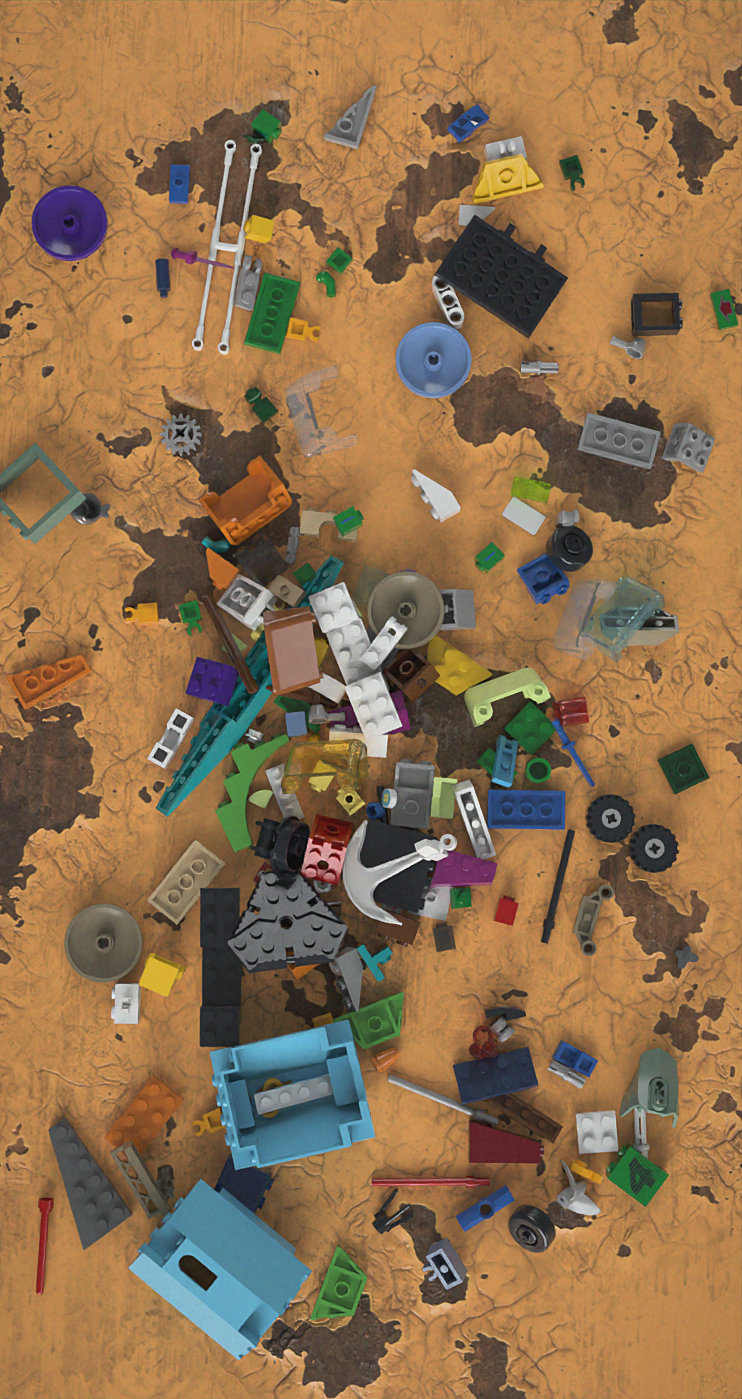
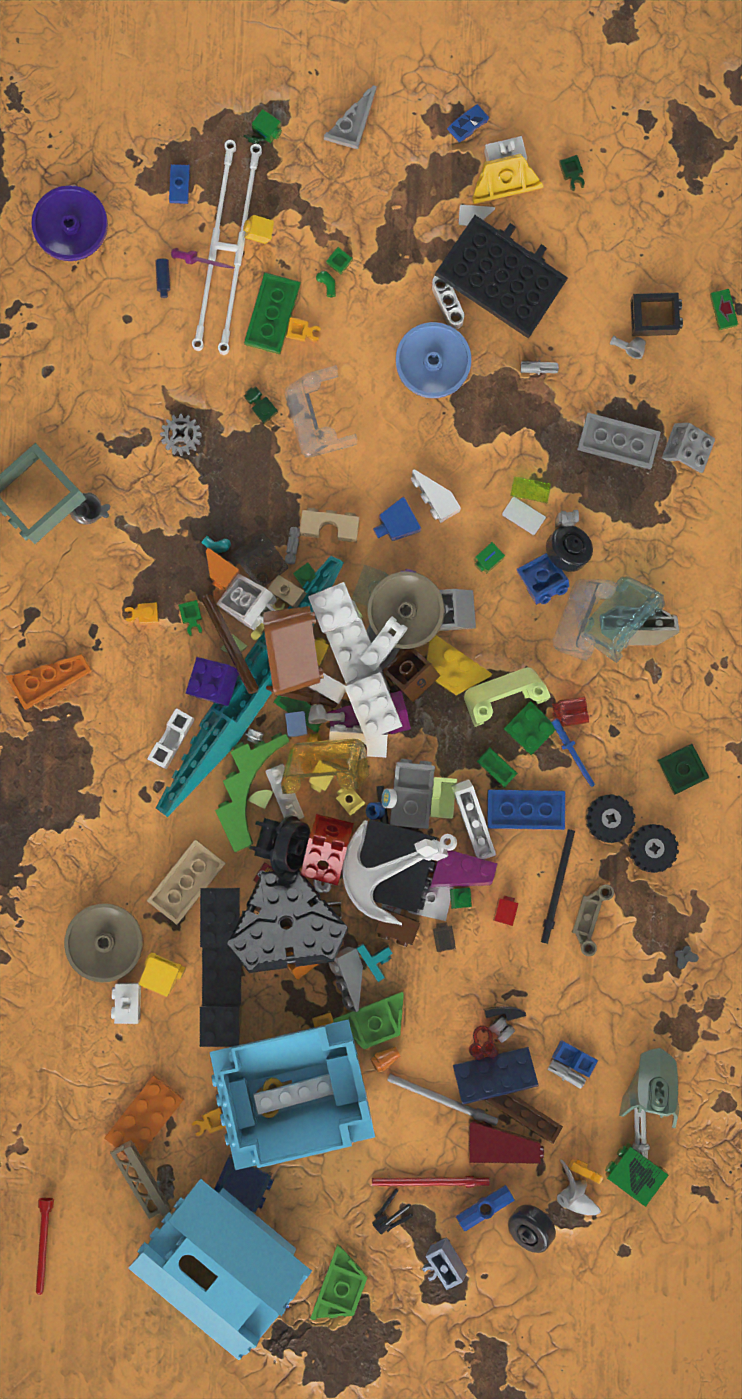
dark grey wing [48,1117,133,1250] -> none
orange windscreen [199,455,292,545] -> none
light grey hinge [233,255,262,311] -> none
green brick [333,506,364,537] -> none
dark azure plate [491,735,518,787] -> none
green piece [524,758,551,783] -> none
white plate [575,1110,618,1154] -> none
none -> blue torso [373,497,421,541]

